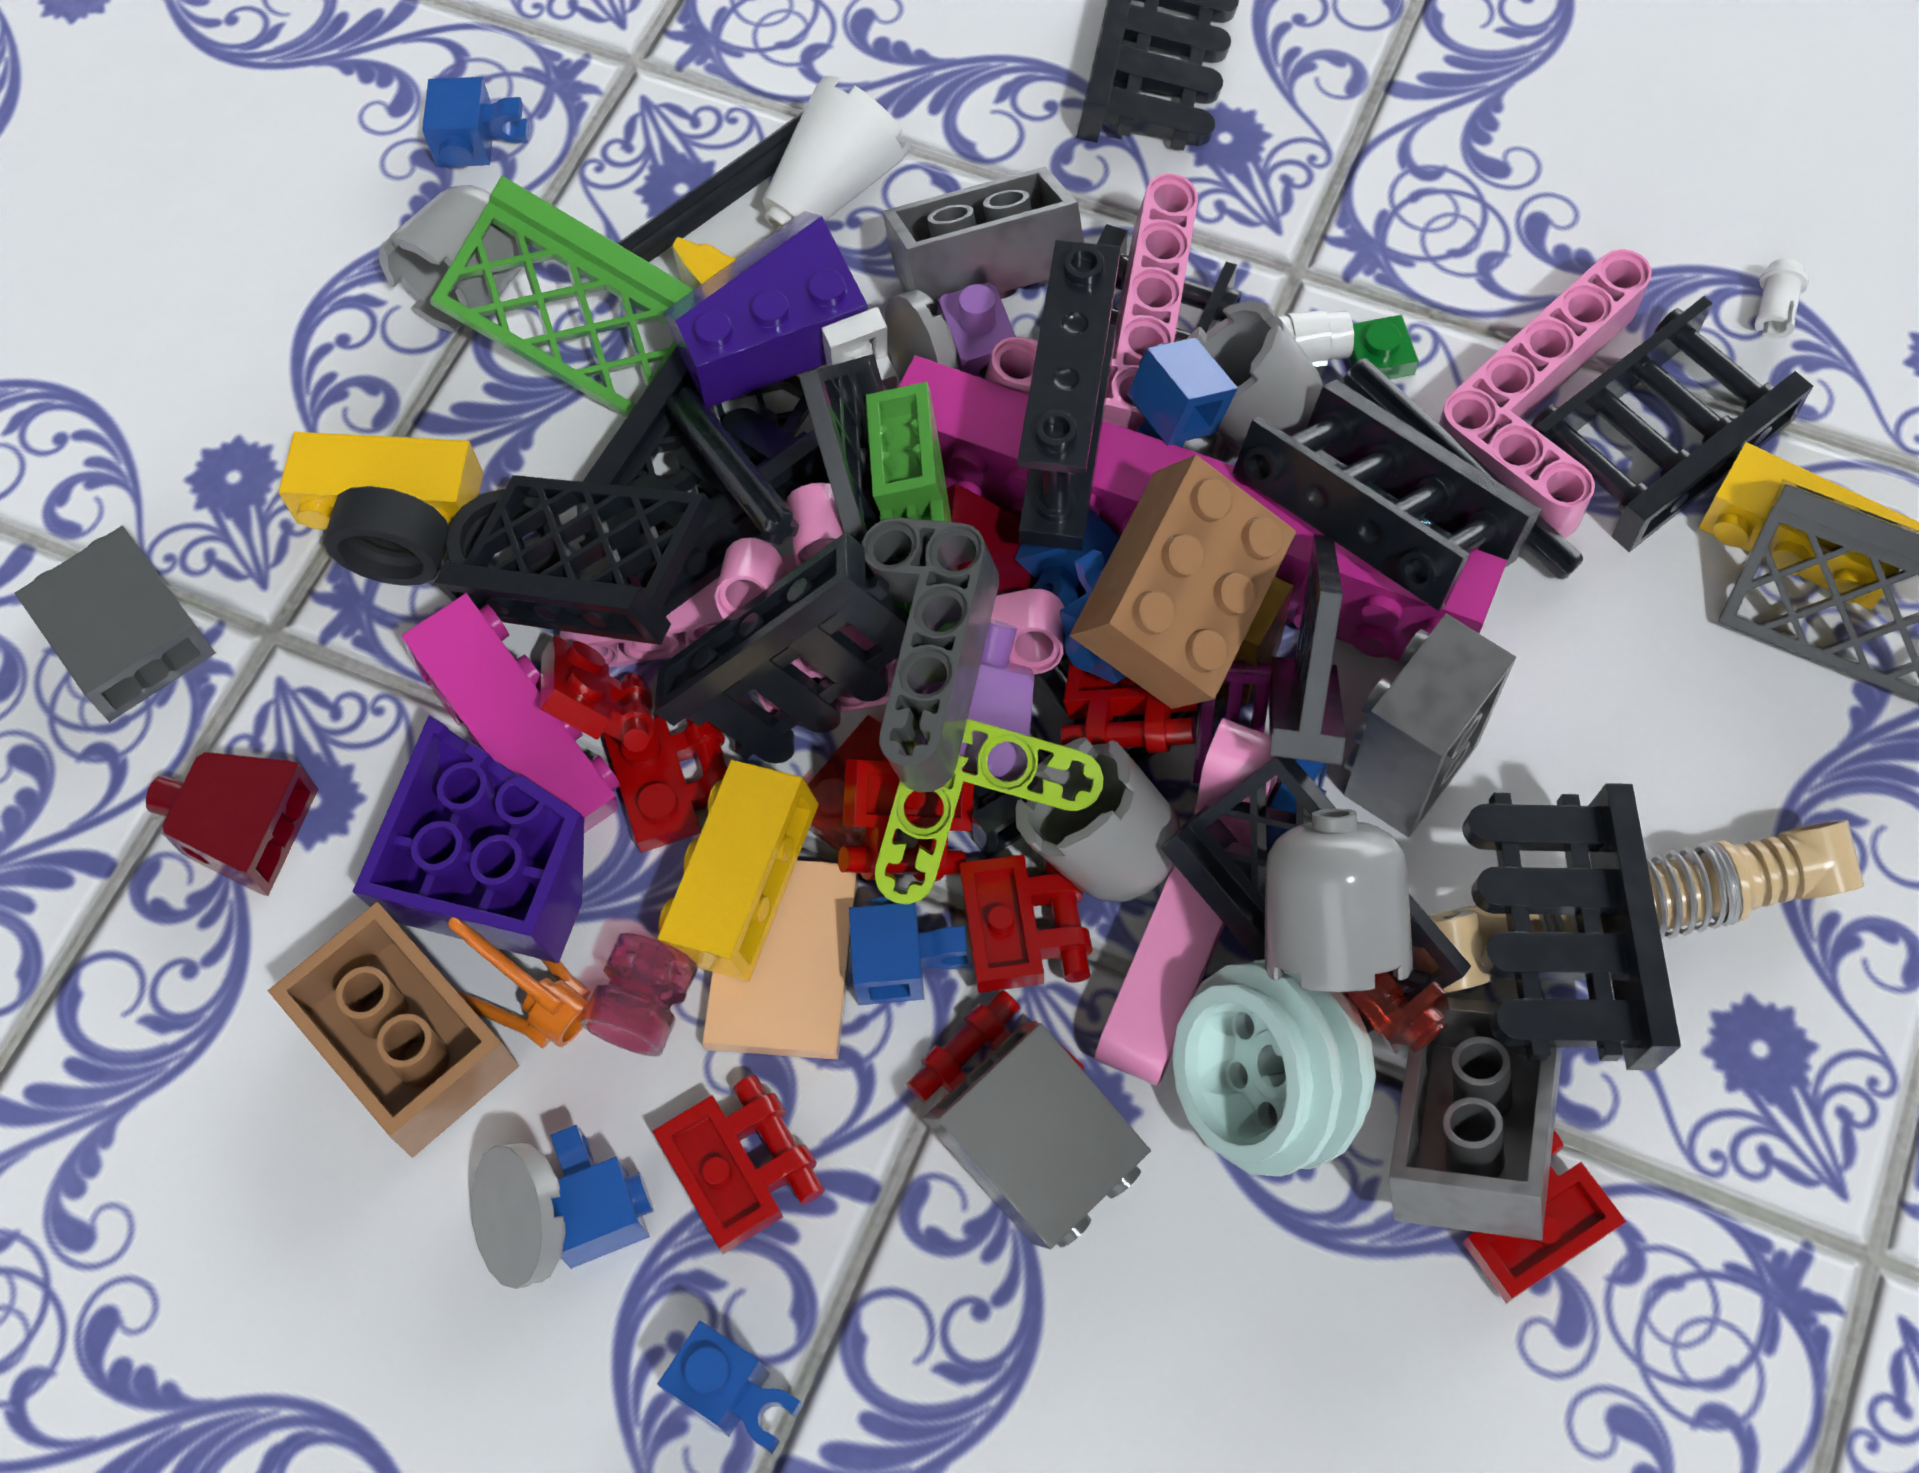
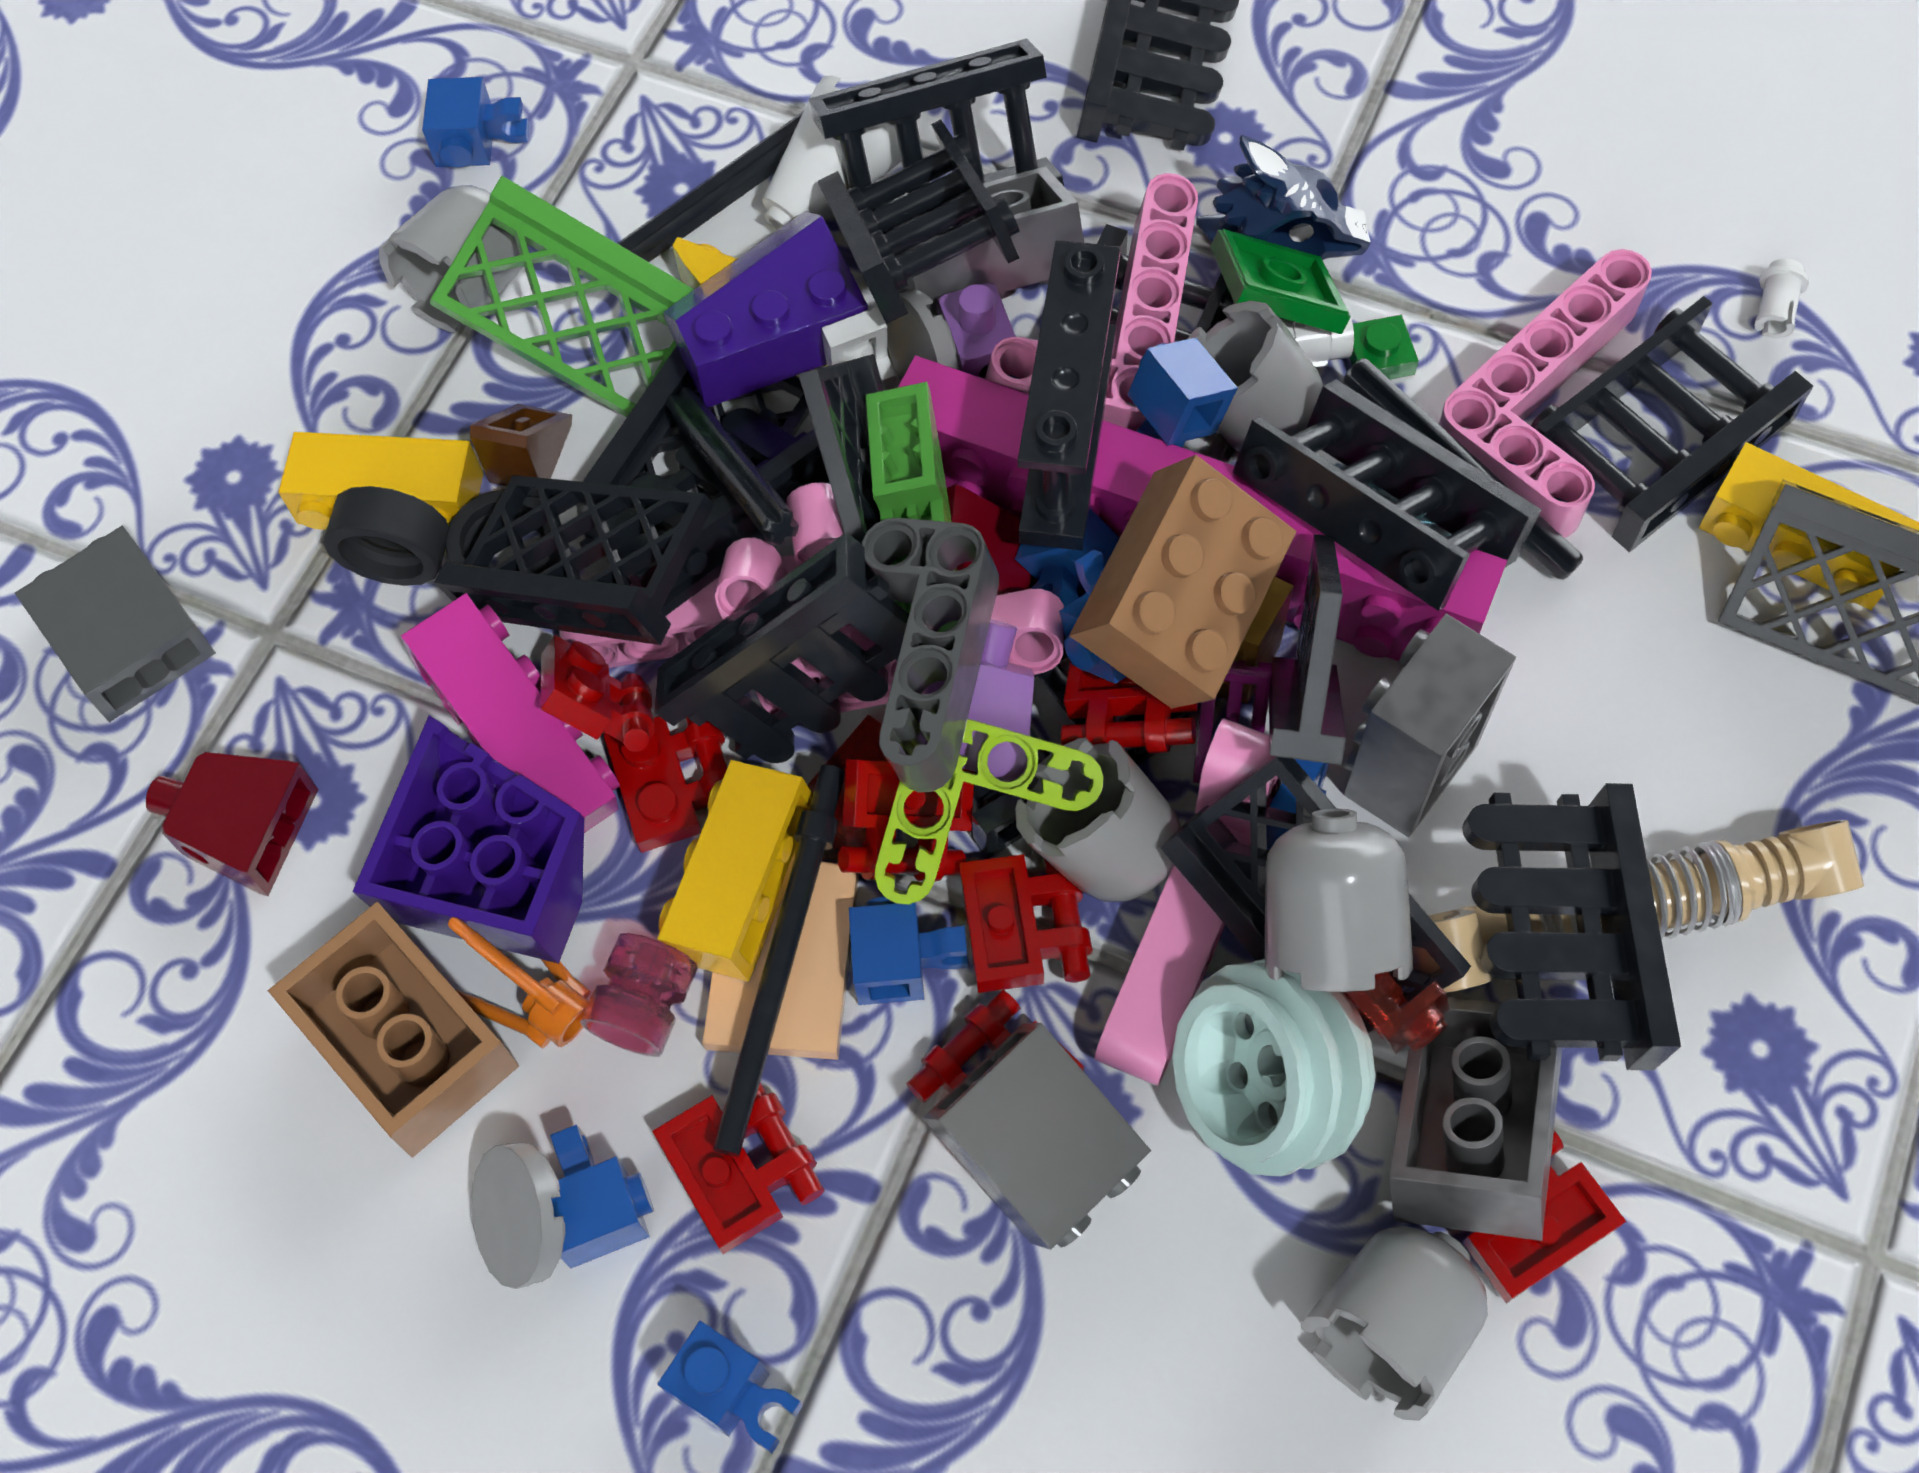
none -> reddish brown slope [470,404,572,486]
none -> black bar [713,764,845,1157]
none -> black fence [808,38,1064,239]
none -> black fence [818,119,1020,324]
none -> dark blue piece [1196,135,1370,260]
none -> green tile [1210,229,1351,335]
none -> light grey cylinder [1301,1226,1488,1421]

